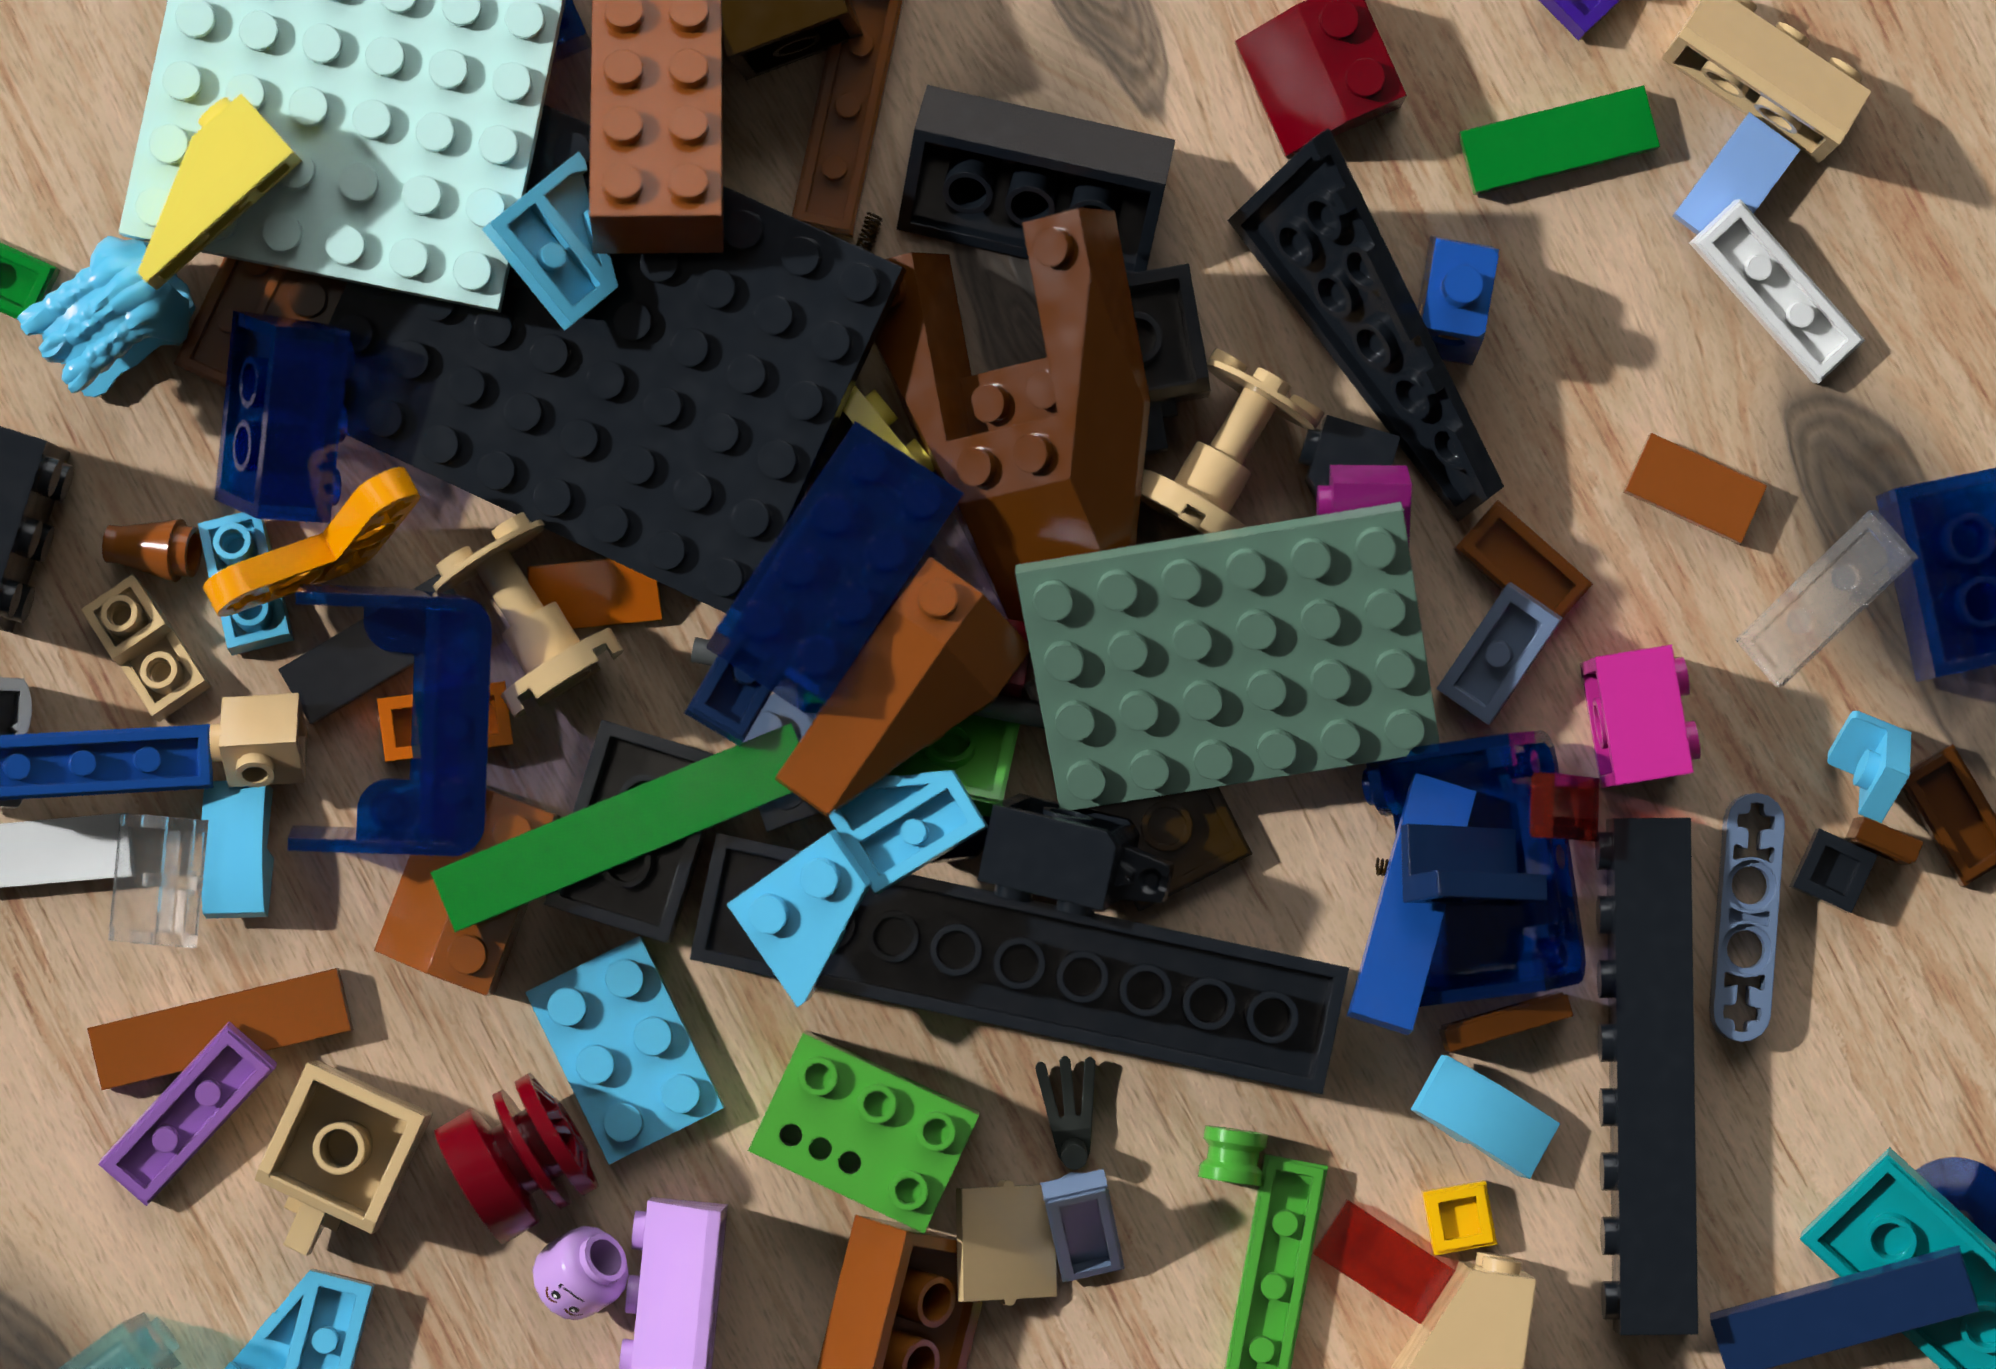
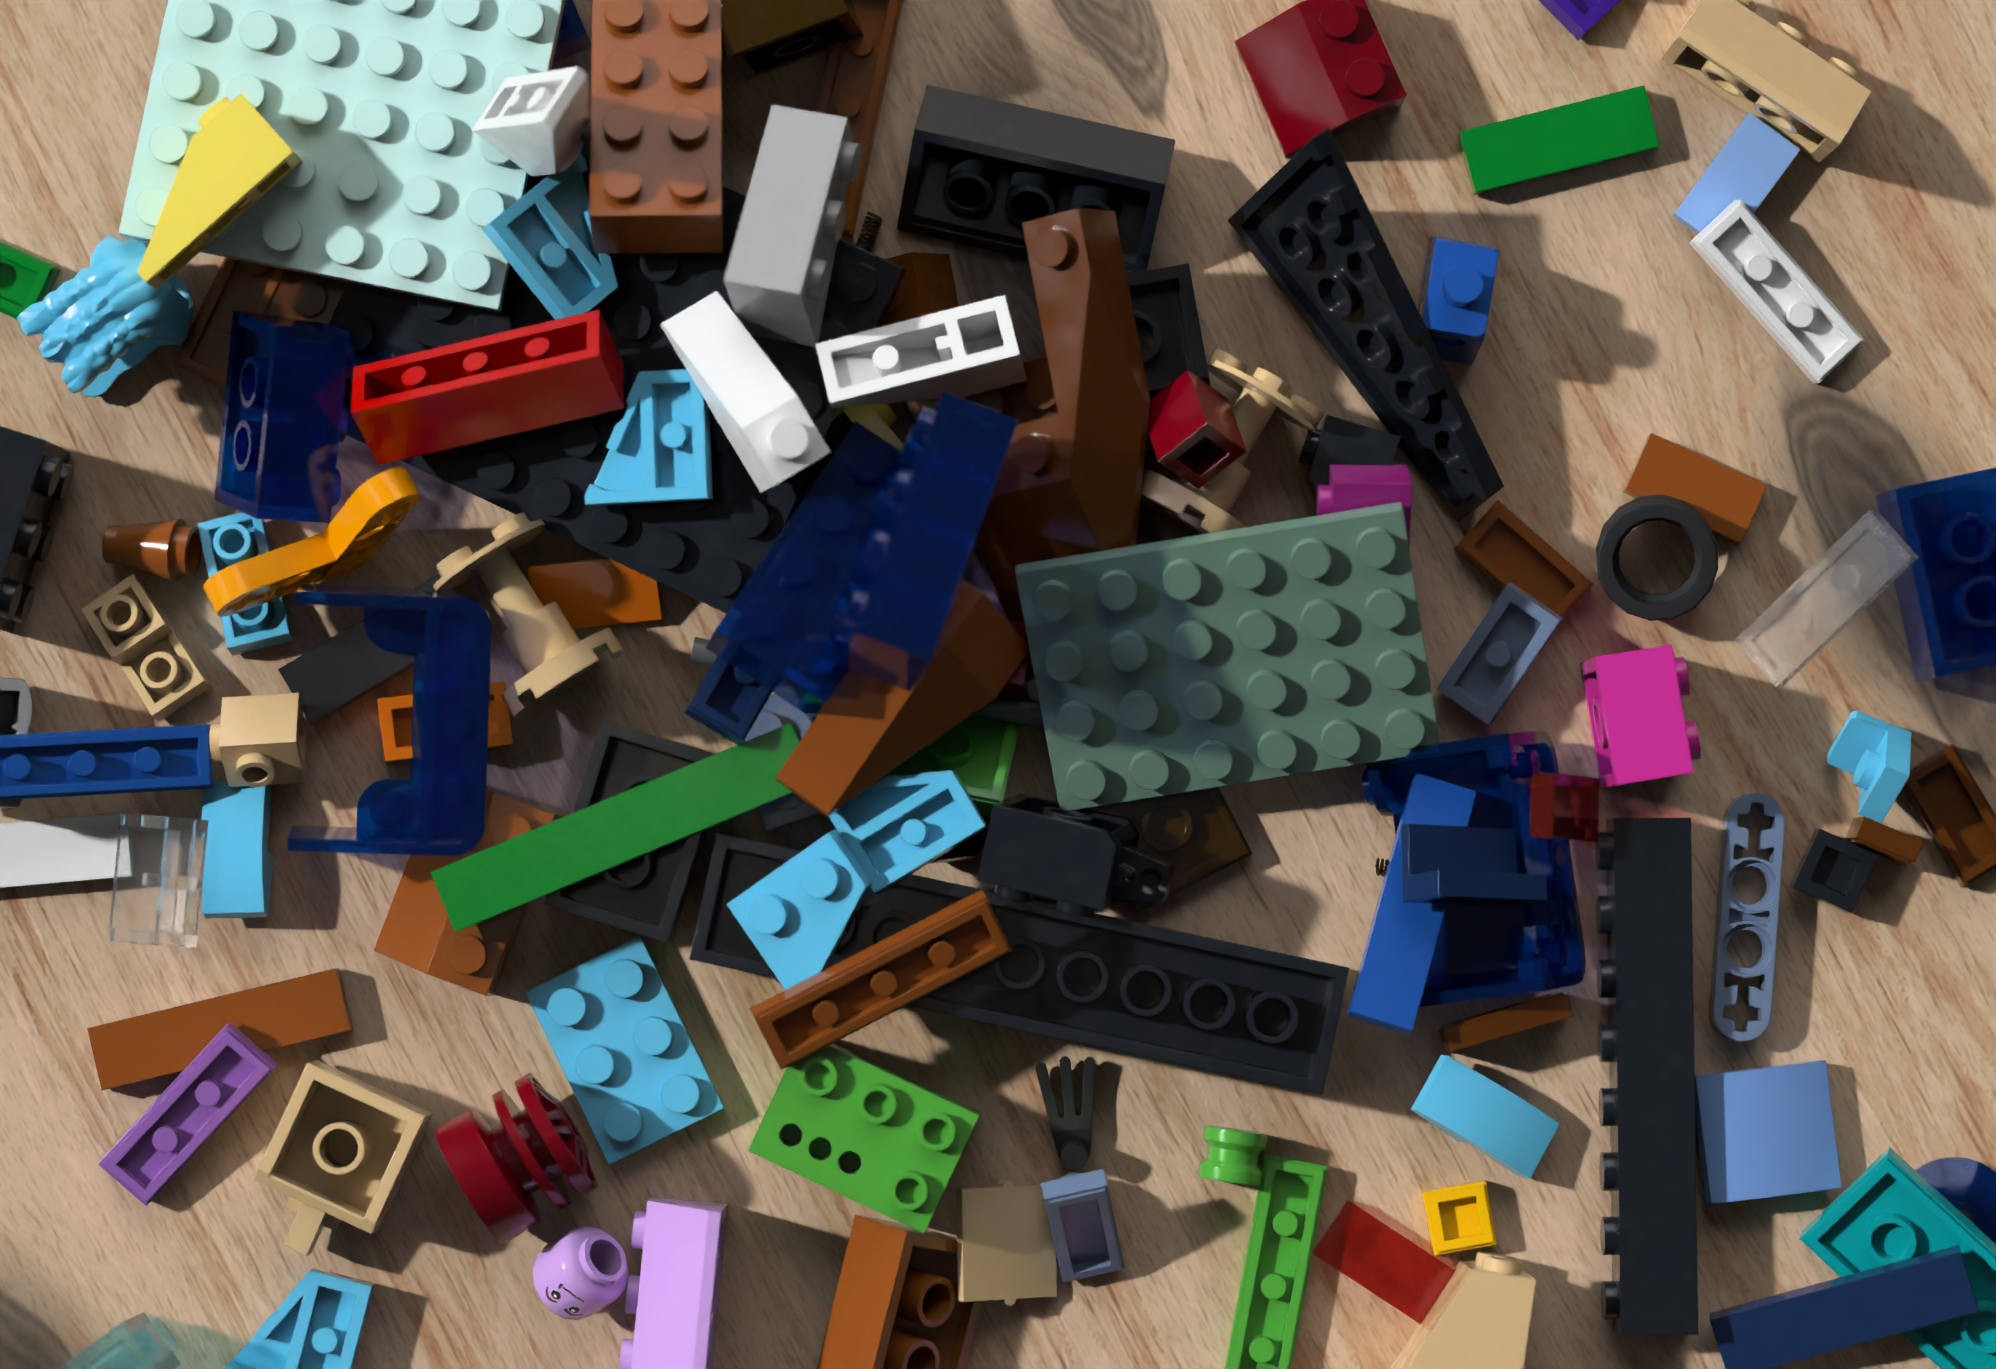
none -> red brick [351,310,624,465]
none -> white slope [472,67,590,176]
none -> medium azure wing [585,369,713,506]
none -> white slope [660,291,831,493]
none -> light grey wedge [724,105,862,347]
none -> dark orange tile [750,889,1013,1070]
none -> white slope [815,295,1027,408]
none -> clear blue brick [832,391,1018,692]
none -> dark red brick [1148,370,1247,489]
none -> black tyre [1596,494,1718,621]
none -> medium blue slope [1695,1060,1842,1204]

